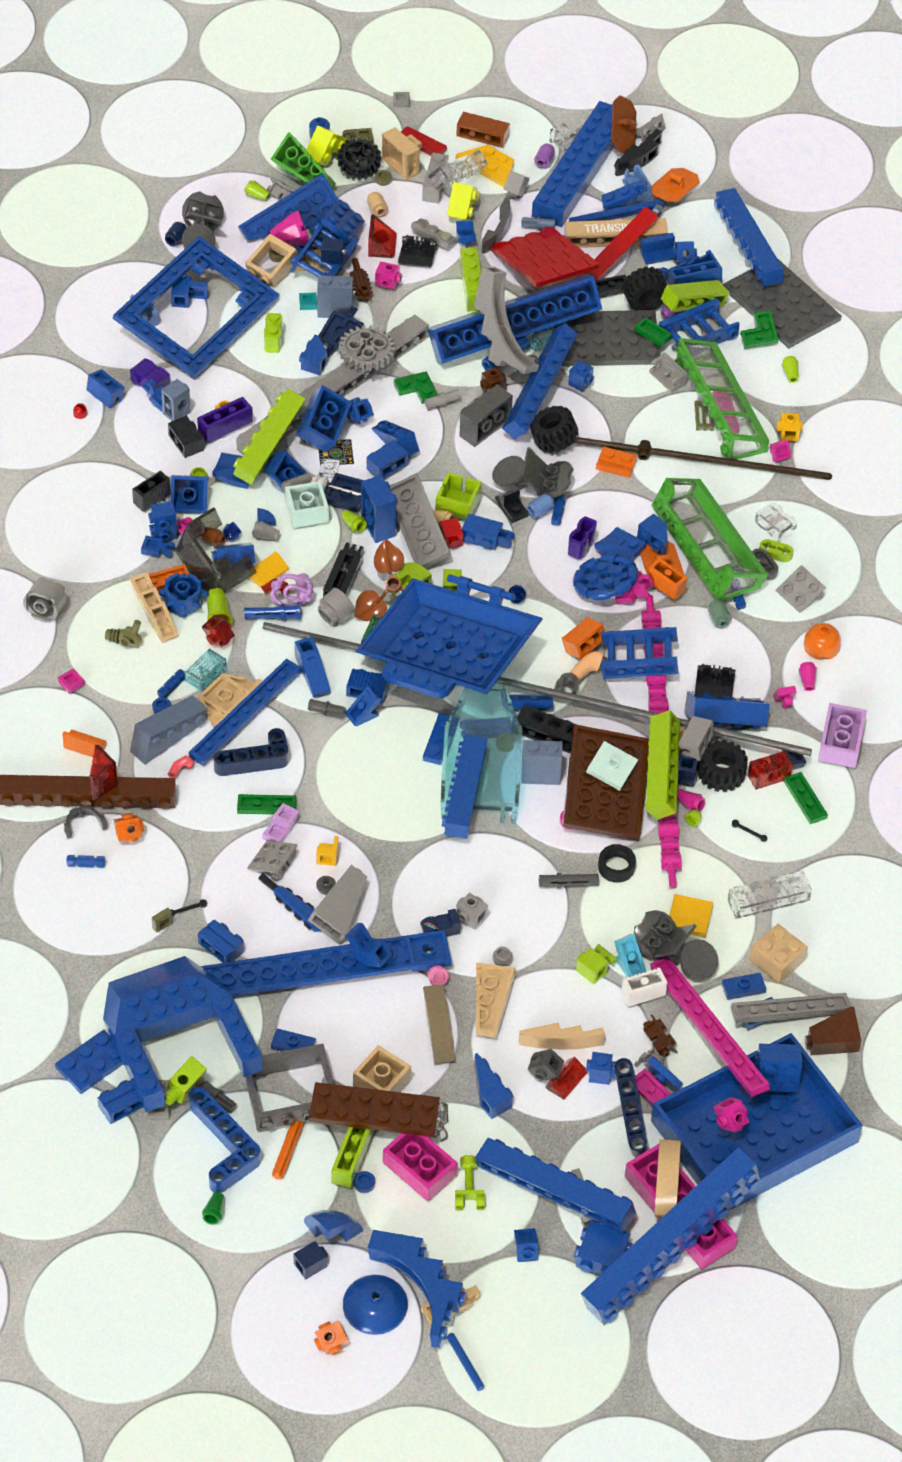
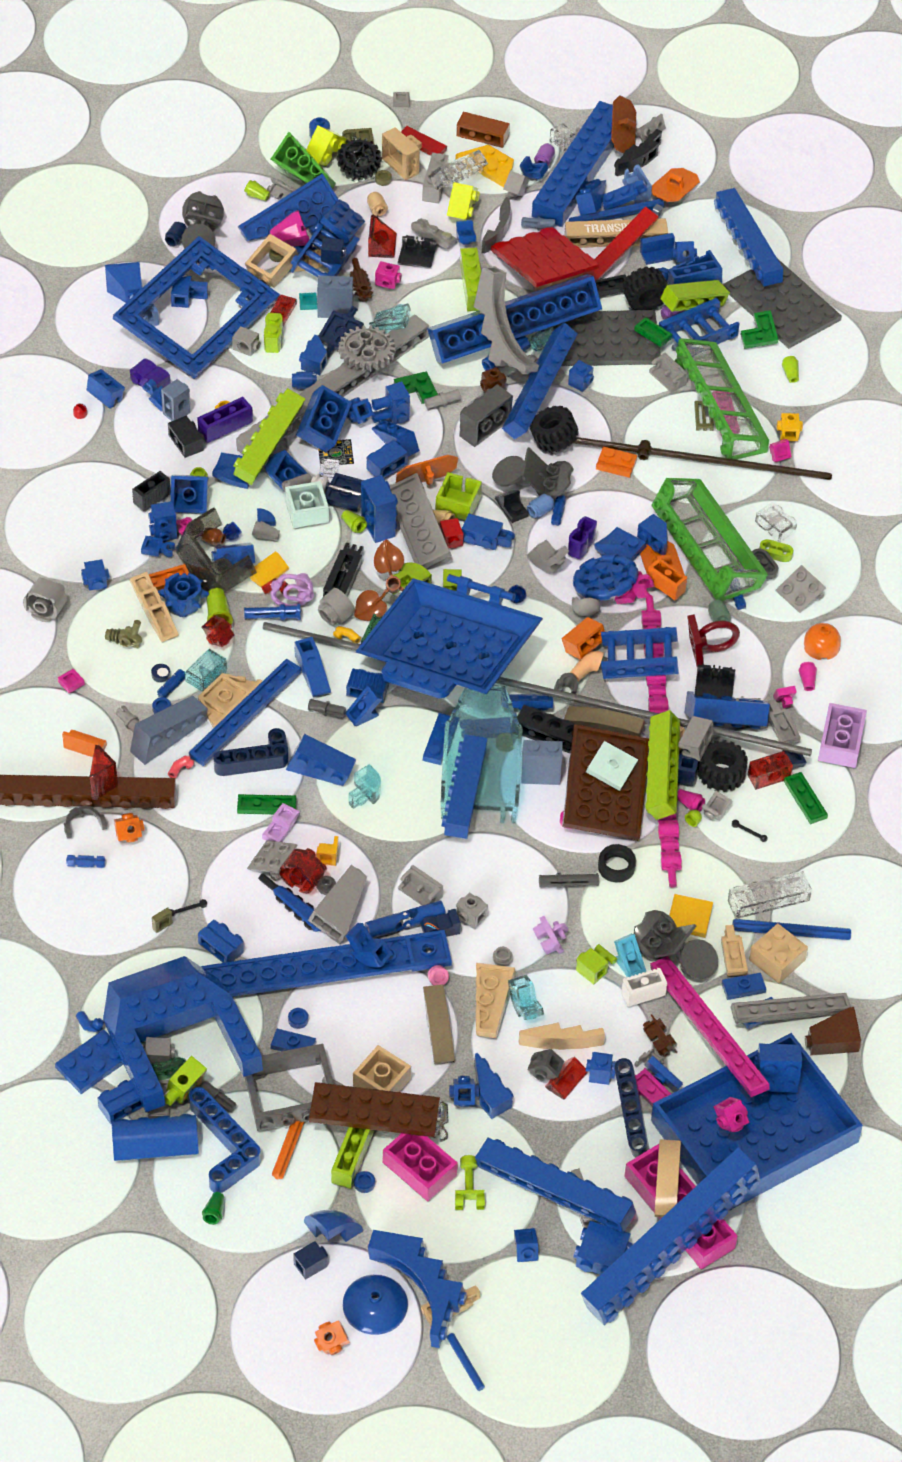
none -> blue arm [76,1011,104,1033]
none -> blue brick [81,559,110,591]
none -> blue slope [105,262,142,303]
none -> blue brick [111,1114,199,1161]
none -> light grey pin [116,705,139,732]
none -> light grey brick [145,1037,175,1067]
none -> dark blue tile [151,664,170,682]
none -> clear green plate [151,1057,187,1080]
none -> light grey brick [232,326,261,357]
none -> clear red plate [270,295,297,327]
none -> clear red brick [279,848,327,894]
none -> blue wedge [286,734,356,786]
none -> blue tile [288,1008,308,1029]
none -> blue brick [292,371,317,389]
none -> yellow arm [333,626,361,643]
none -> clear light blue brick [349,764,381,809]
none -> blue piece [365,900,446,938]
none -> clear light blue plate [369,303,411,330]
none -> blue brick [371,382,410,424]
none -> orange shield [395,455,458,485]
none -> light grey hinge [398,865,443,905]
none -> blue brick [449,1076,479,1107]
none -> clear light blue brick [508,975,544,1020]
none -> blue bracket [520,156,549,179]
none -> light grey brick [527,539,569,573]
none -> lavender hips [532,916,568,955]
none -> dark tan slope [564,706,645,736]
none -> light grey hair [572,597,600,617]
none -> blue slope [576,179,606,215]
none -> dark red tile [687,614,740,667]
none -> light grey bracket [702,790,733,821]
none -> tan hinge [721,925,748,977]
none -> blue axle [732,919,851,940]
none -> light grey hinge [768,699,801,744]

